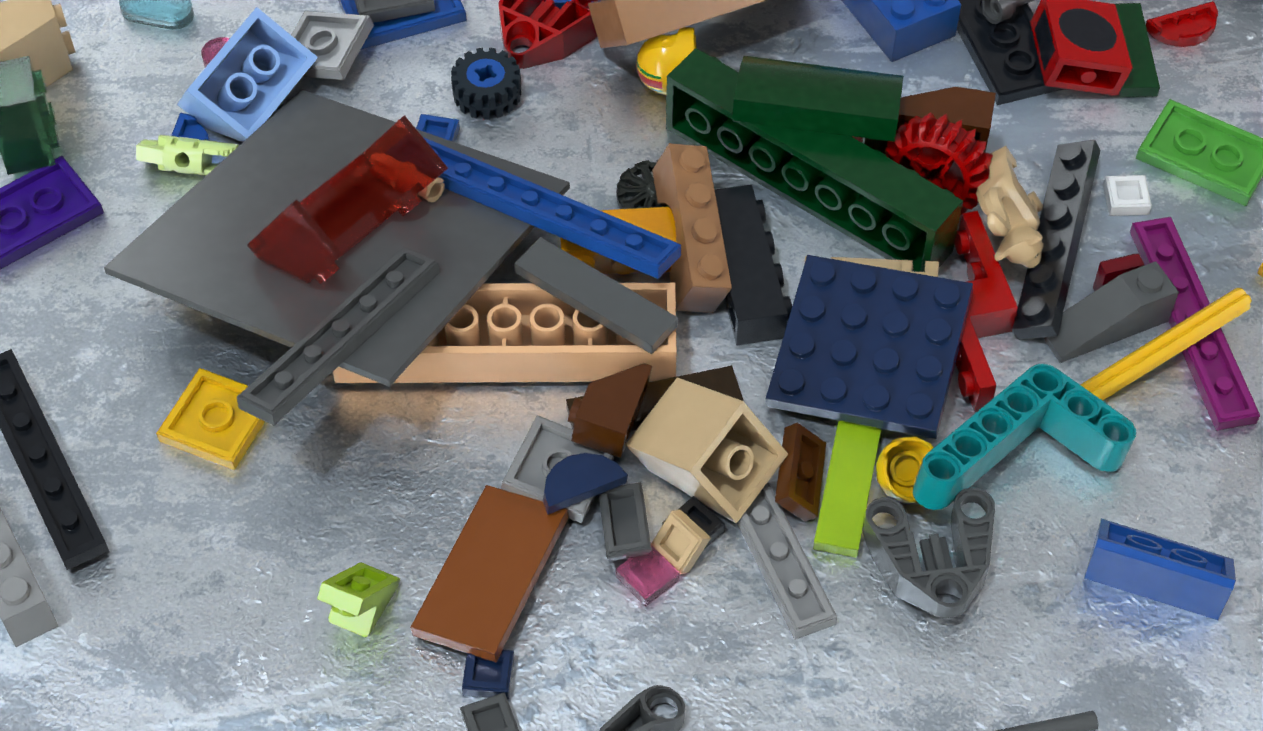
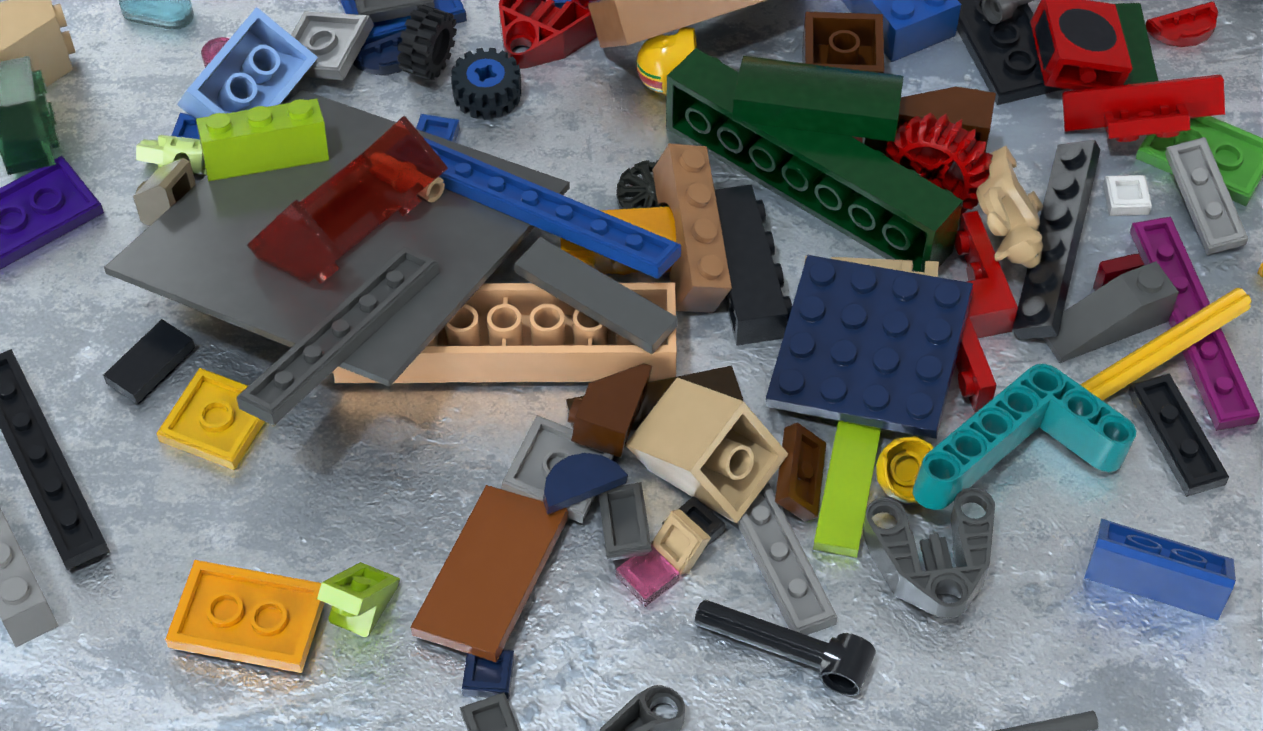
none -> black tile [103,319,195,404]
none -> dark tan slope [133,158,196,226]
none -> light orange plate [165,560,325,673]
none -> lime brick [196,98,329,181]
none -> dark blue tile [353,30,405,75]
none -> black tyre [397,5,457,80]
none -> black axle [694,600,876,696]
none -> reddish brown brick [802,12,884,73]
none -> red bracket [1062,75,1225,142]
none -> black tile [1128,373,1229,497]
none -> light grey tile [1165,137,1248,255]

